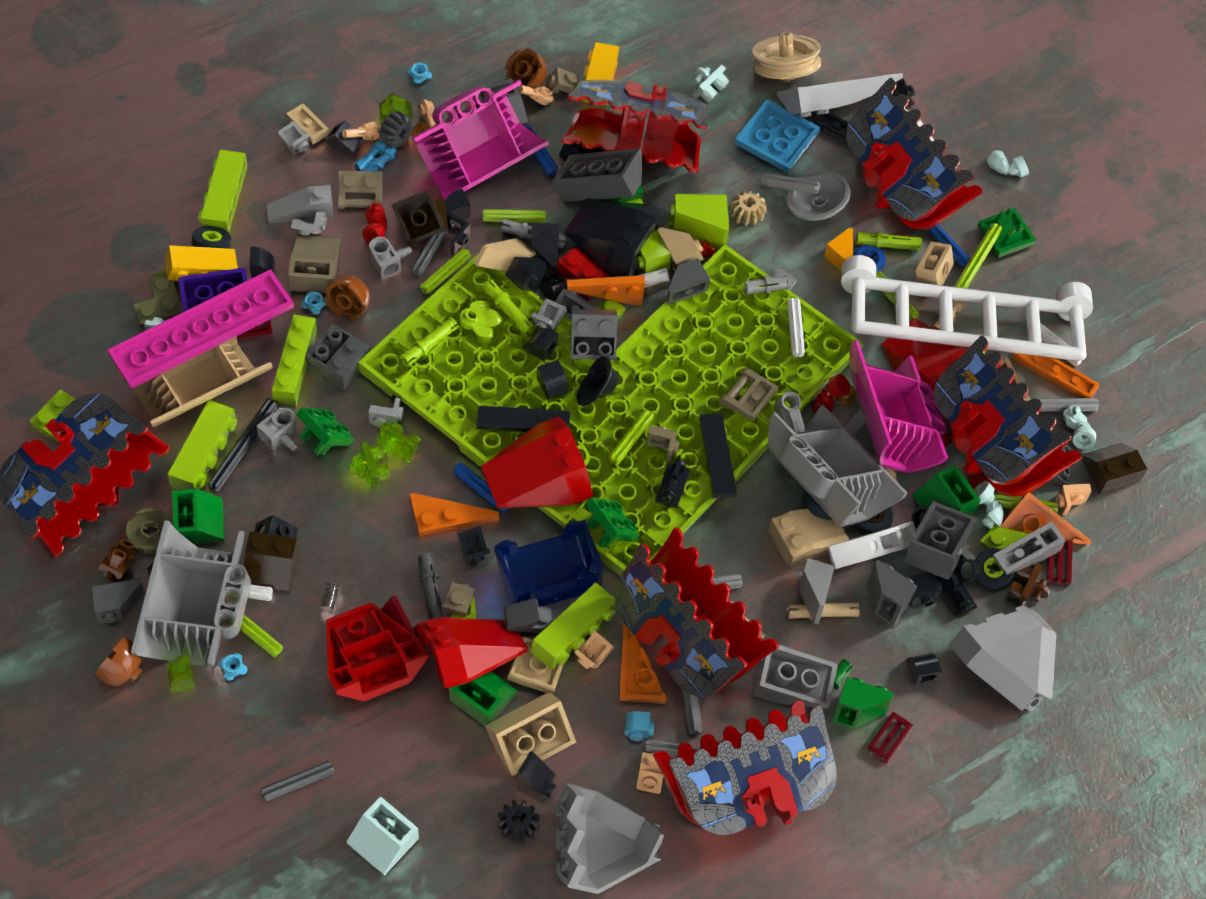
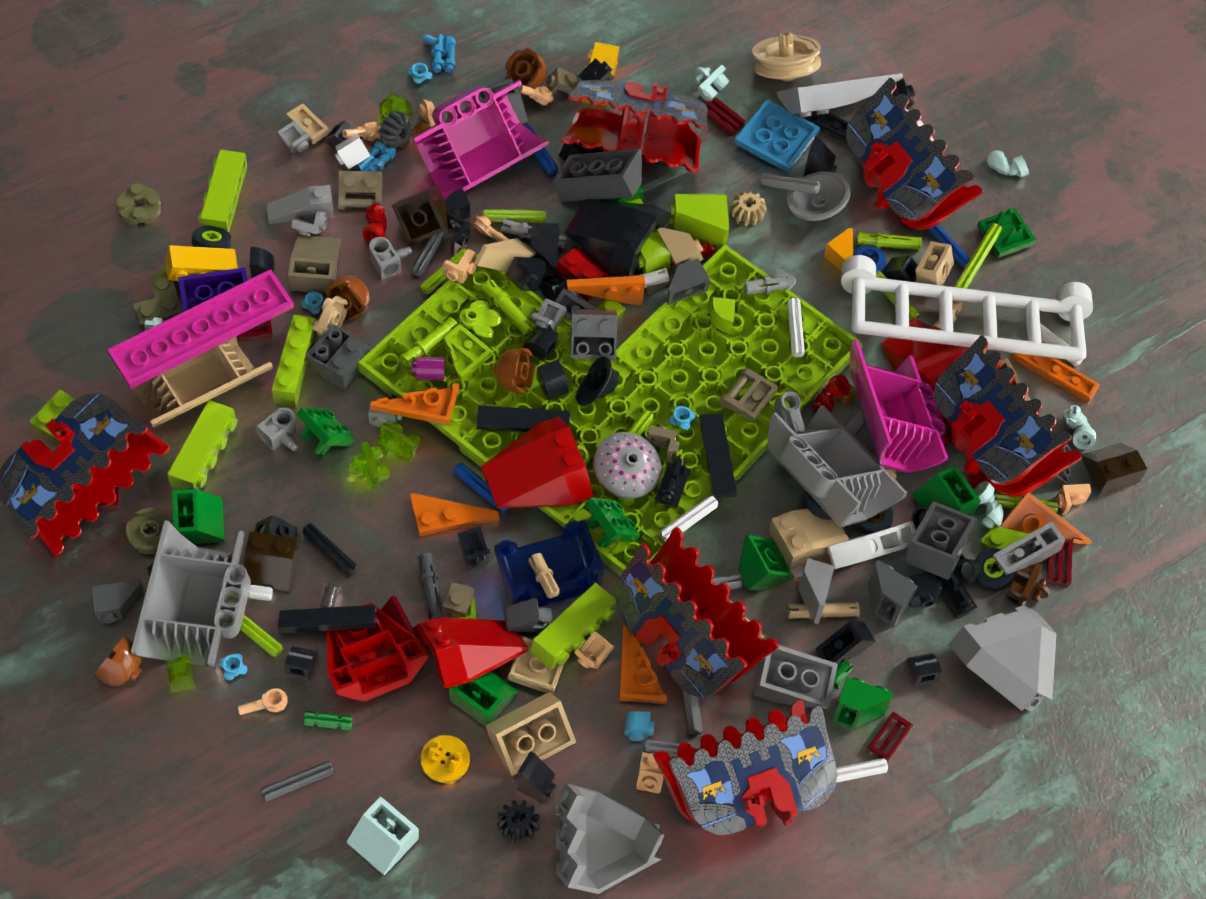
reddish brown hips [98,538,136,581] -> none
black axle [208,398,277,492] -> none
light grey axle [1036,398,1099,412] -> none
none -> olive plate [116,183,161,225]
none -> light nougat plate [238,688,288,716]
none -> black tile [277,605,377,634]
none -> black brick [284,646,318,679]
none -> black axle [303,523,358,576]
none -> green axle [304,711,353,730]
none -> tan plate [313,296,348,337]
none -> white brick [335,133,370,169]
none -> orange wing [370,383,459,425]
none -> magenta brick [412,357,444,380]
none -> yellow plate [421,735,470,785]
none -> dark azure piece [423,34,456,73]
none -> light nougat bracket [443,249,477,284]
none -> lime wing [444,324,493,381]
none -> light nougat plate [472,215,509,242]
none -> dark orange cylinder [493,348,535,394]
none -> tan axle [528,553,560,598]
none -> black bracket [578,58,615,81]
none -> light grey dish [593,432,662,499]
none -> white axle [659,496,718,542]
none -> medium azure plate [669,406,695,430]
none -> dark red tile [706,97,745,136]
none -> lime brick [711,297,735,334]
none -> green slope [738,535,794,591]
none -> black slope [803,136,837,177]
none -> black slope [815,621,876,664]
none -> white axle [836,758,888,783]
none -> black brick [882,255,918,282]

